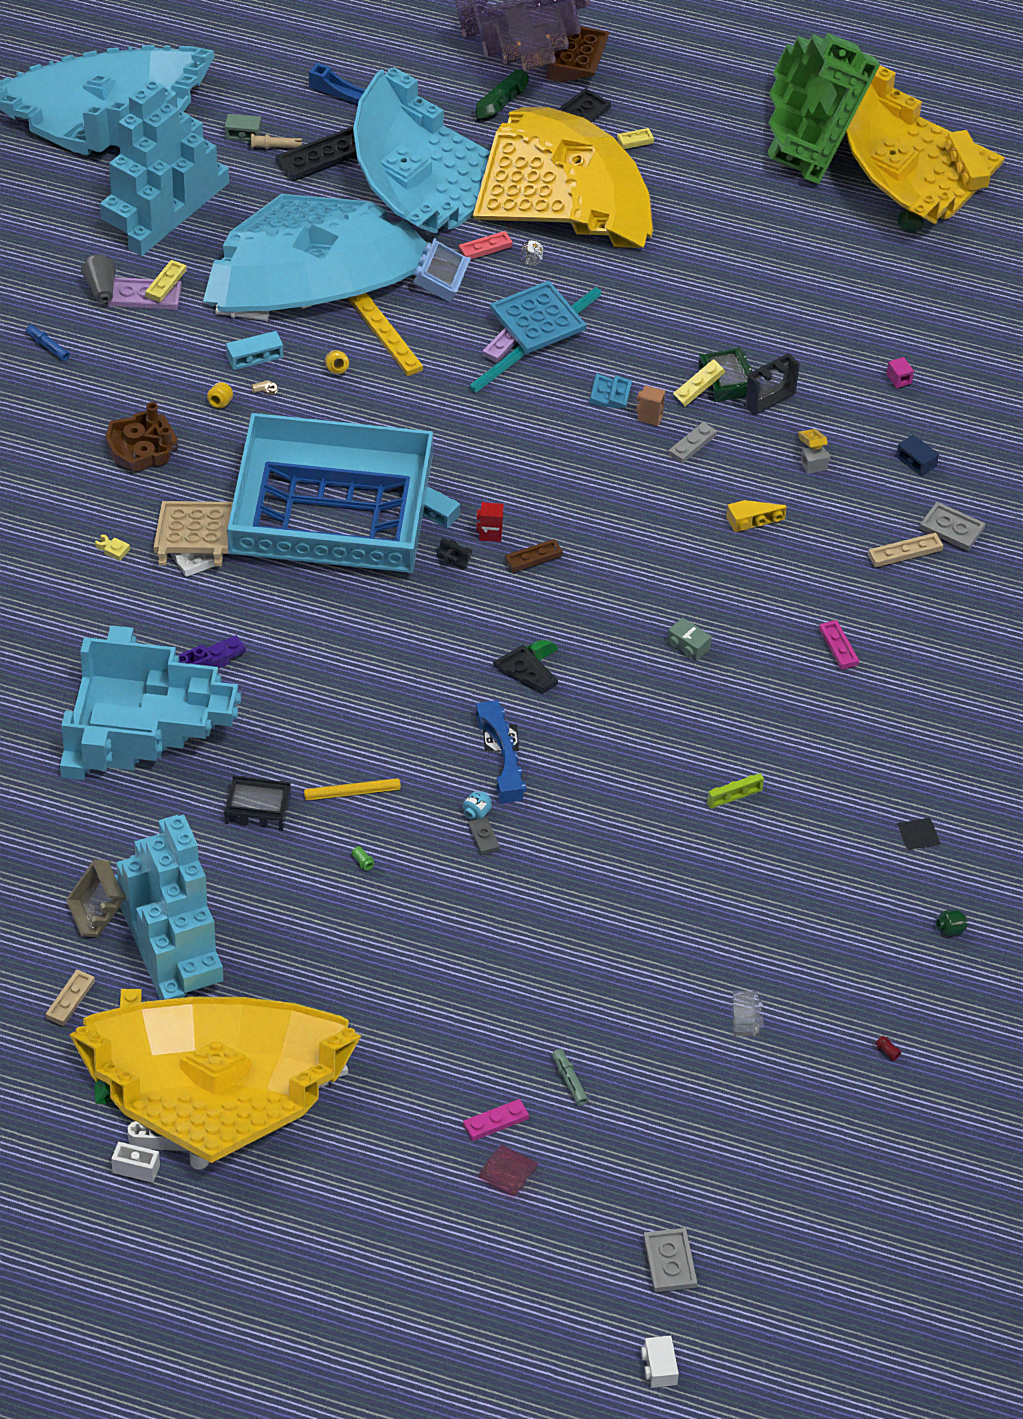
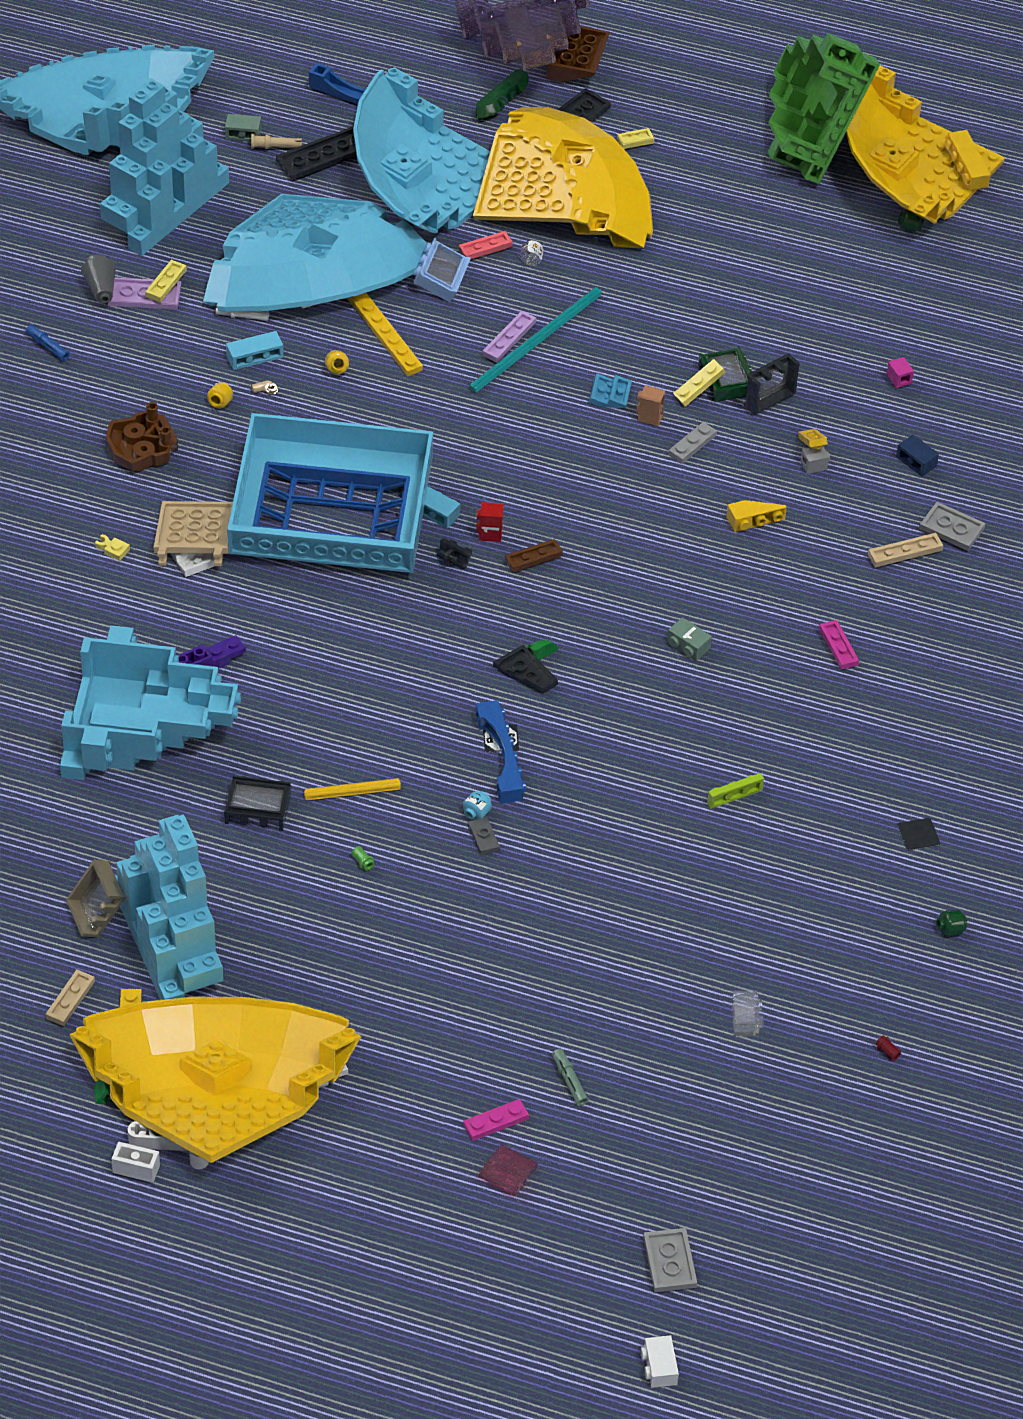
dark azure plate [490,281,587,354] -> none

